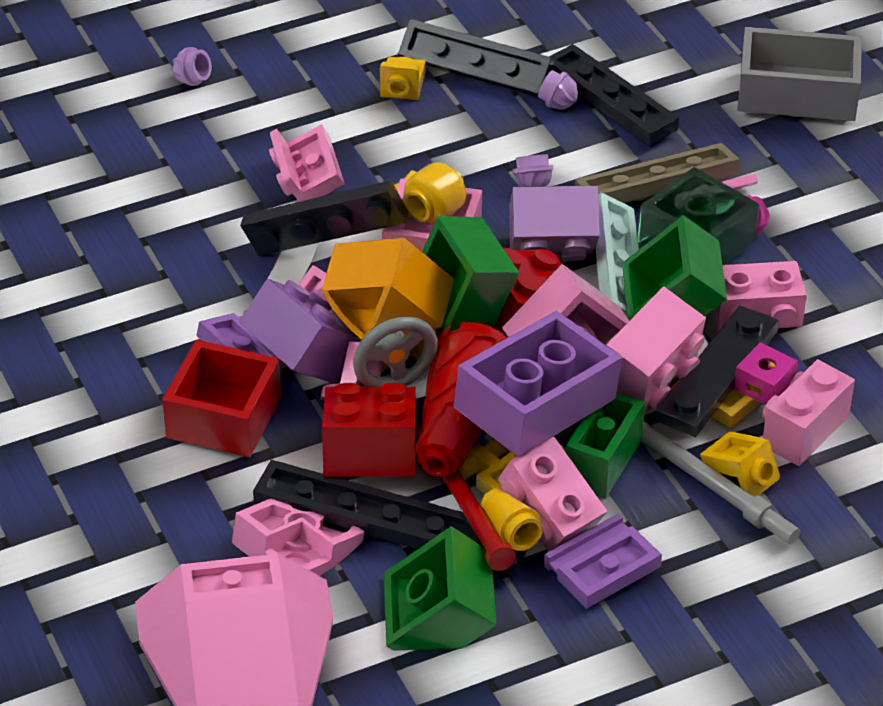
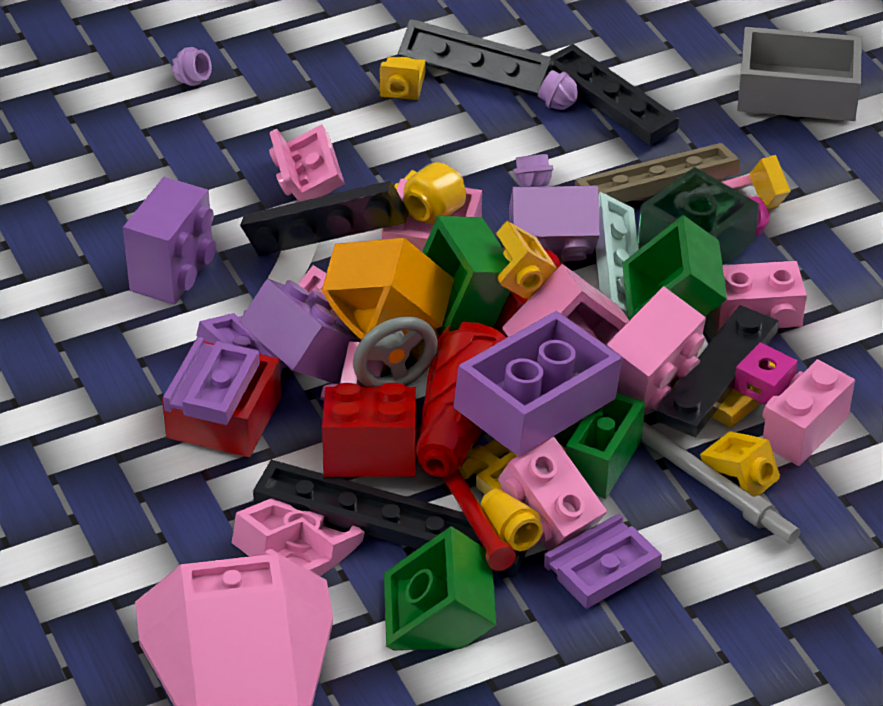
none -> medium lavender brick [123,177,216,305]
none -> medium lavender plate [163,337,260,425]
none -> yellow bracket [496,220,557,299]
none -> yellow tile [749,155,791,210]

